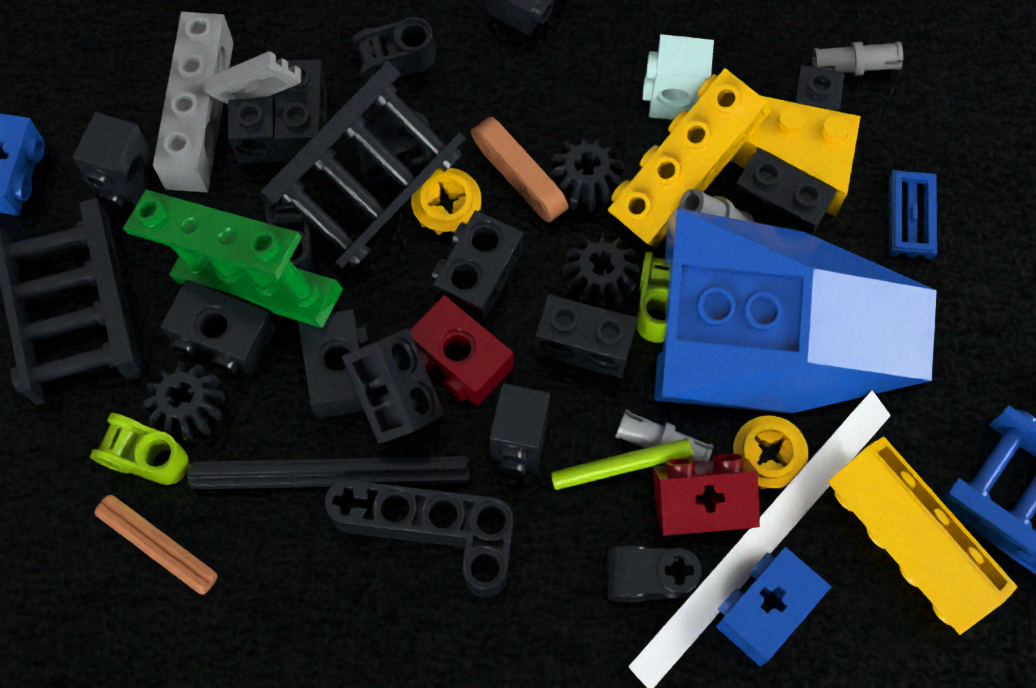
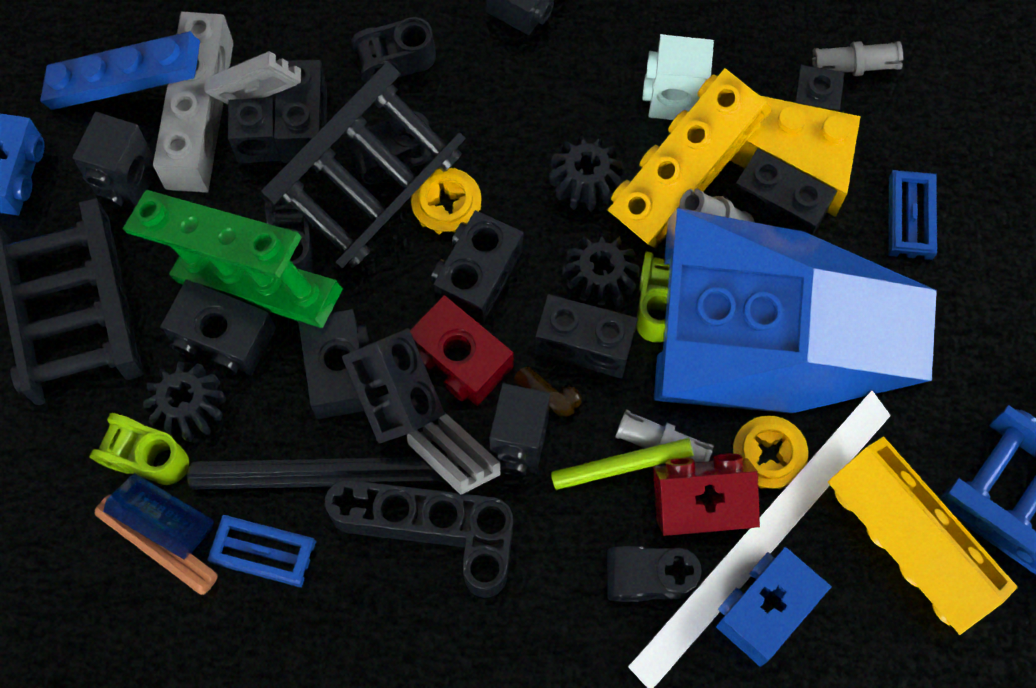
nougat beam [471,116,568,222] -> none
none -> blue plate [40,31,200,110]
none -> clear blue tile [103,473,214,560]
none -> blue tile [207,515,316,588]
none -> light grey tile [407,413,500,495]
none -> dark brown arm [514,366,582,417]

